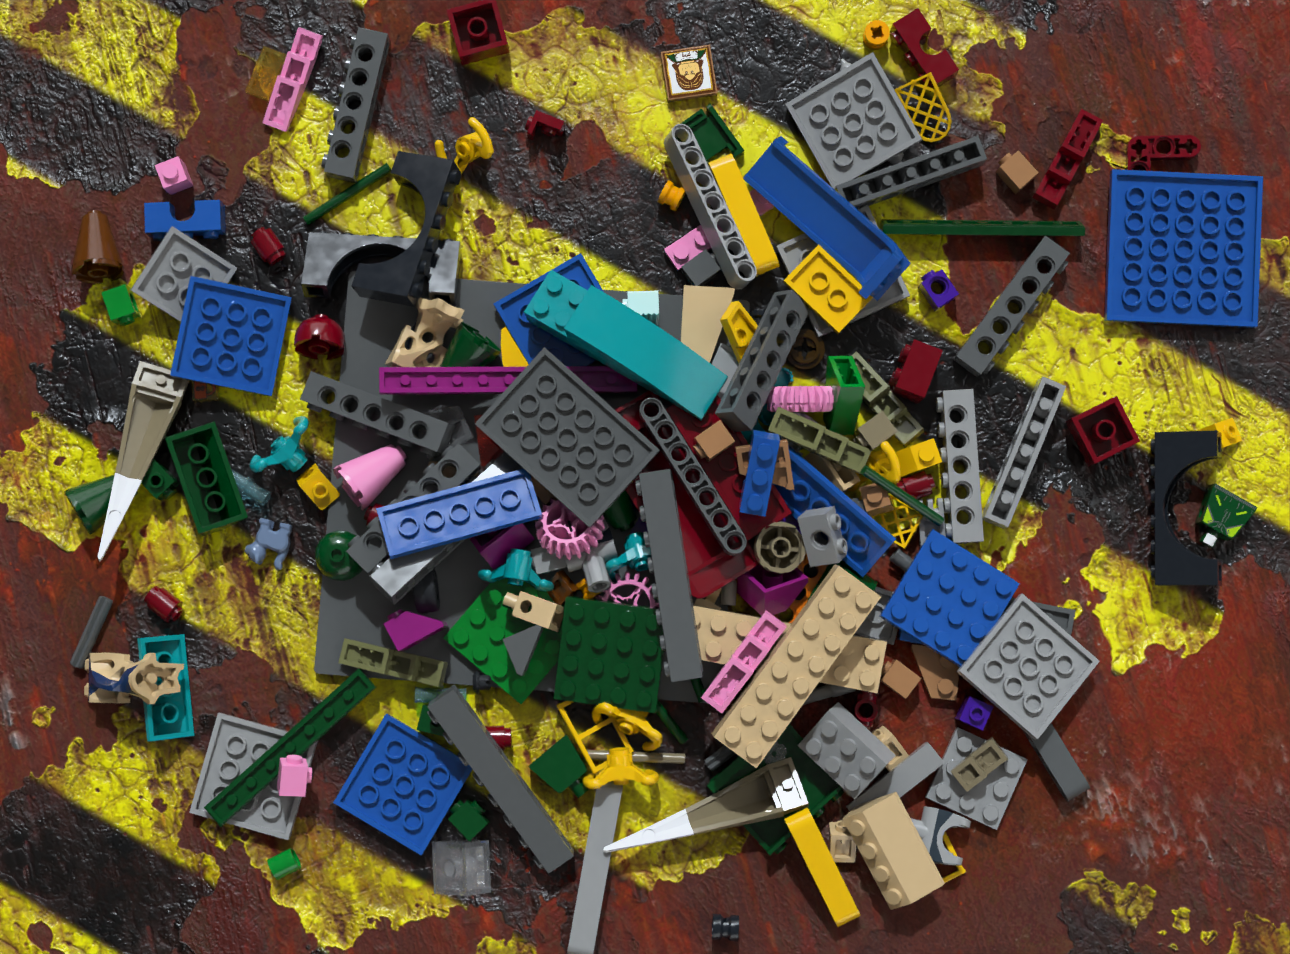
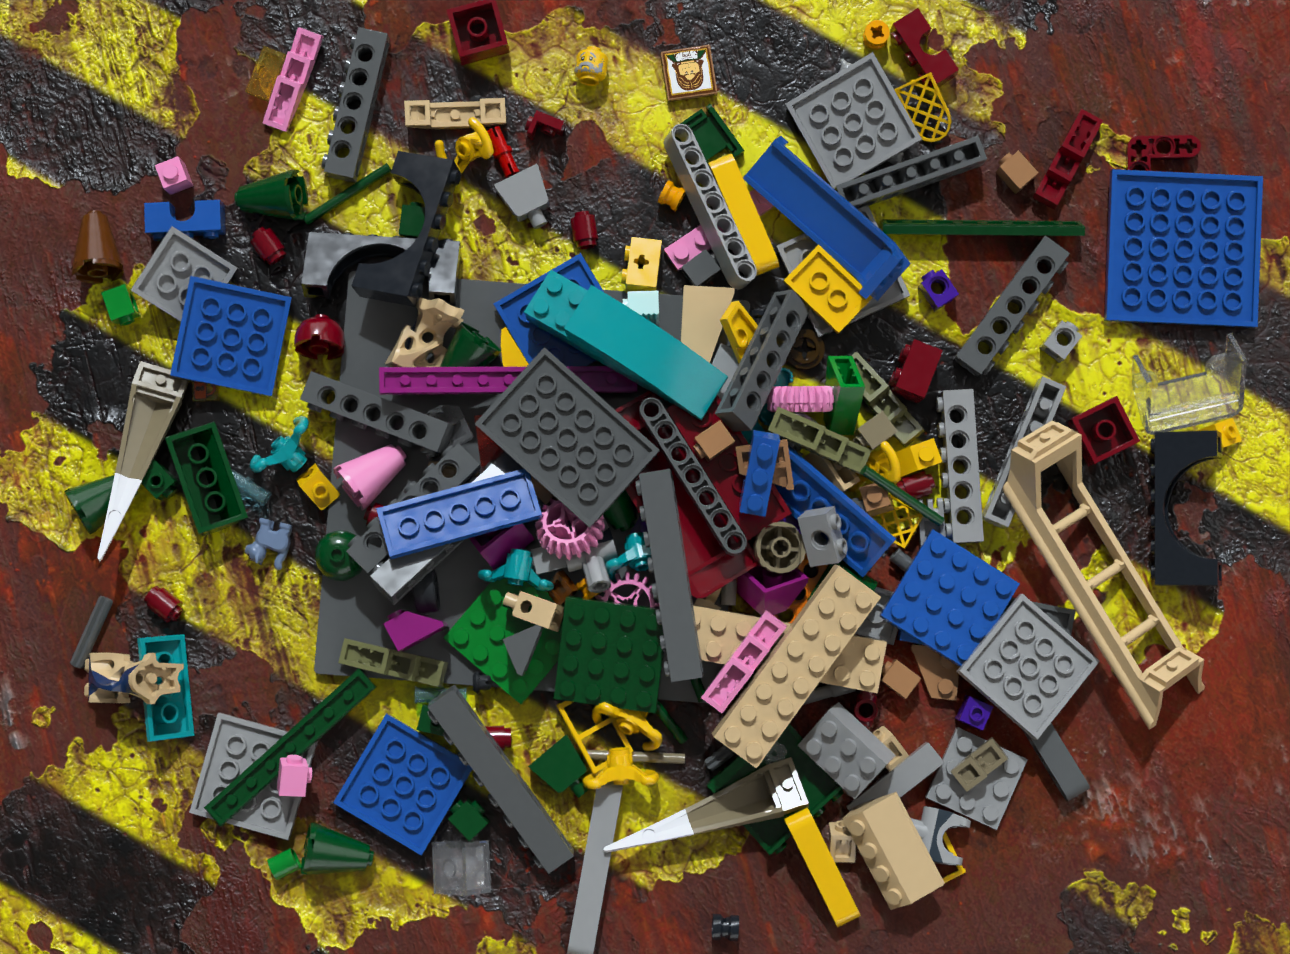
dark green torso [1195,483,1258,548] -> none
none -> dark green cone [234,170,308,220]
none -> dark green cone [301,823,374,875]
none -> dark green brick [399,202,425,238]
none -> tan slope [404,98,506,129]
none -> red pin [487,126,520,179]
none -> light grey torso [494,164,550,229]
none -> dark red brick [570,211,598,250]
none -> yellow head [574,46,608,86]
none -> yellow brick [621,237,662,293]
none -> tan piece [1003,421,1205,729]
none -> light grey brick [1039,320,1082,363]
none -> clear windscreen [1132,333,1247,435]

